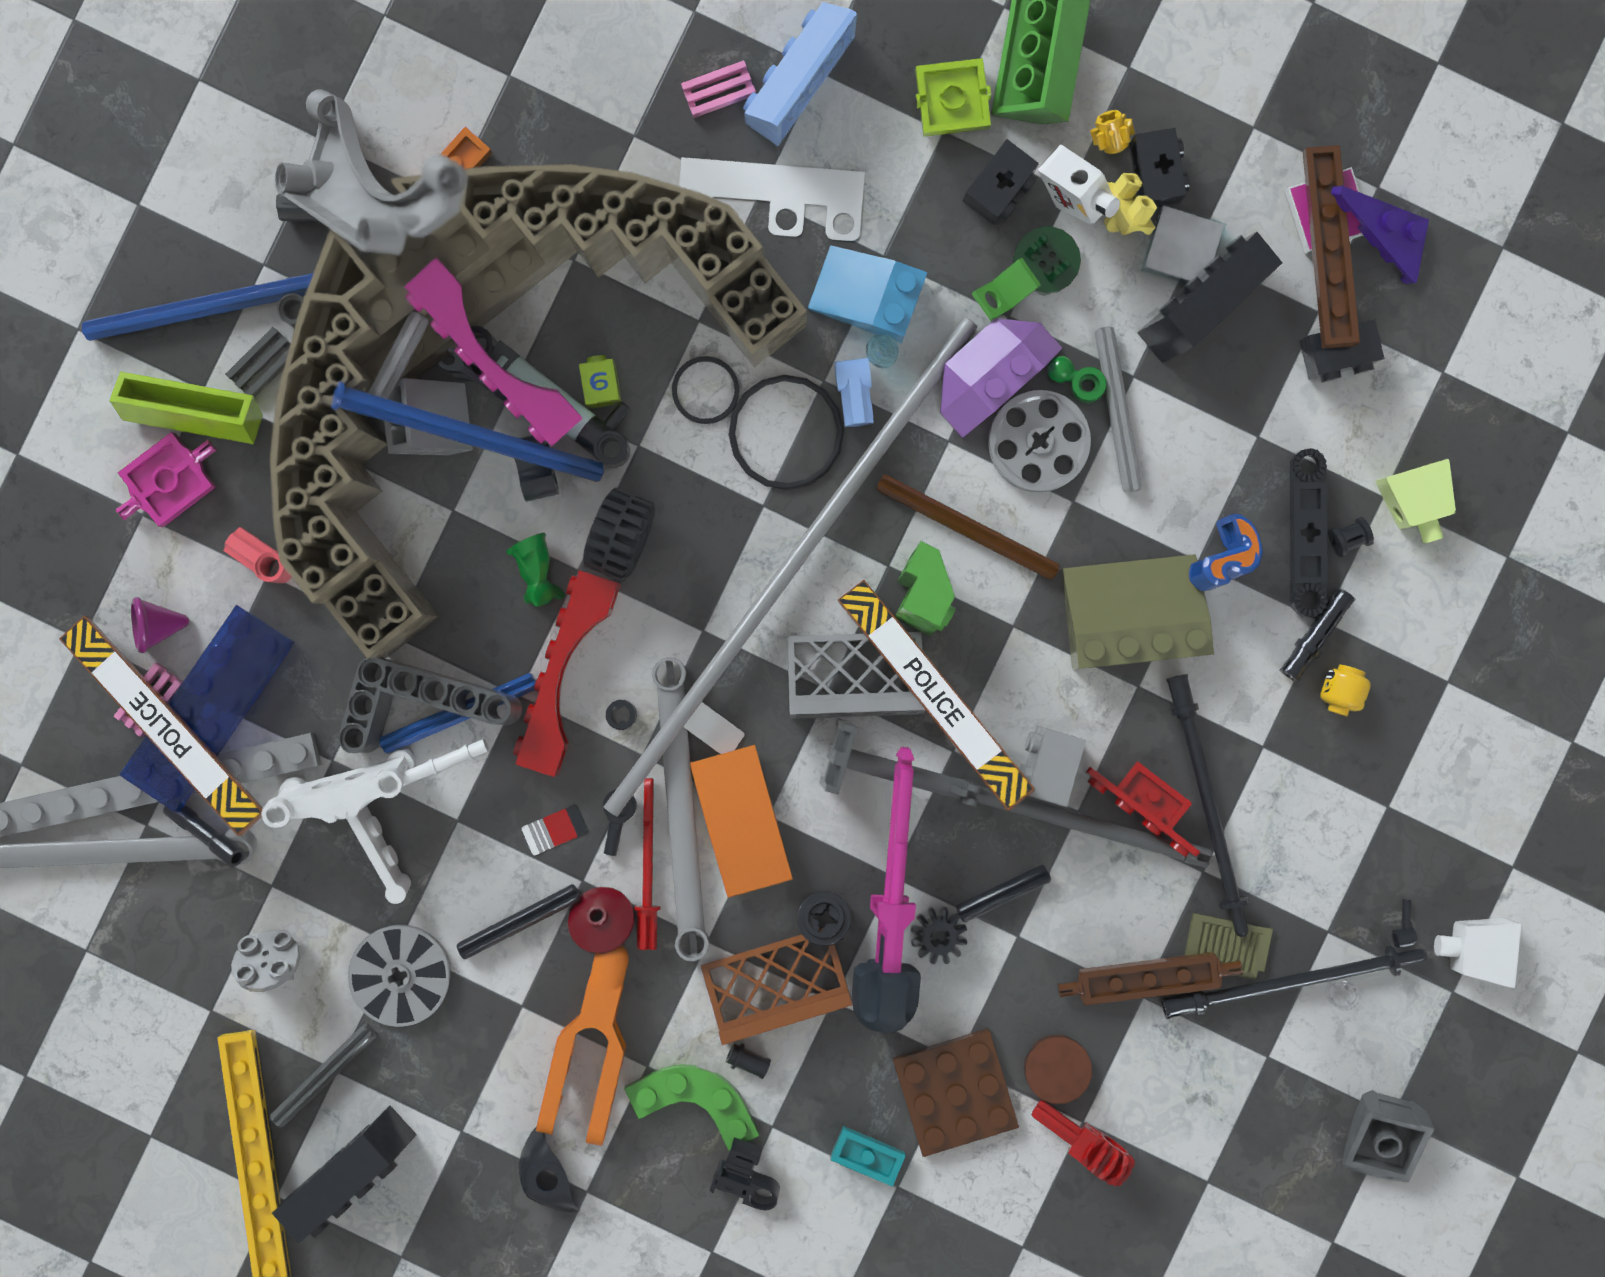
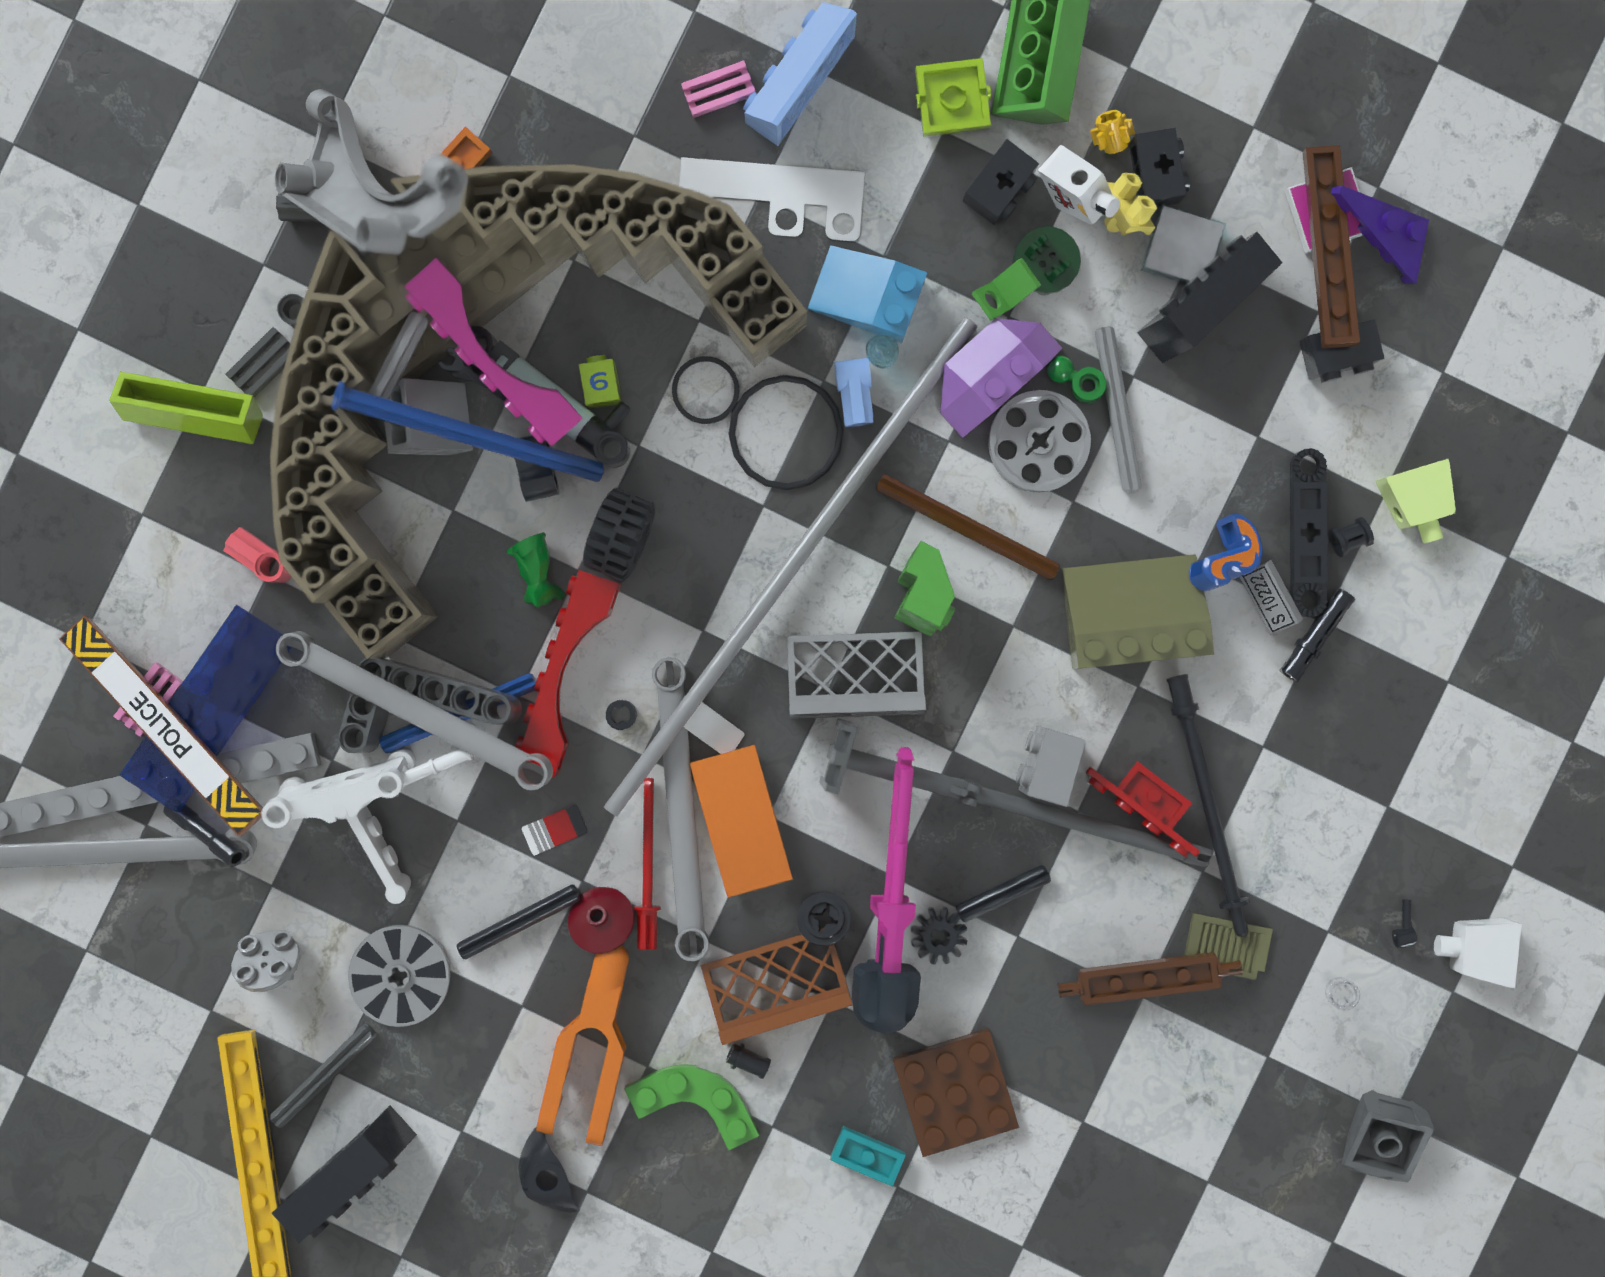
blue axle [82,273,314,341] -> none
dark pink plate [116,432,217,527] -> none
magenta hat [131,597,190,654] -> none
black plate [603,789,637,856] -> none
black piece [710,1137,780,1211] -> none
tile [838,580,1035,812] -> none
copper tile [1024,1035,1092,1104] -> none
red gear [1031,1100,1135,1187] -> none
black bar [1161,946,1428,1019] -> none
yellow head [1320,664,1371,717] -> none
none -> light grey piece [276,631,553,790]
none -> light grey tile [1240,560,1303,635]

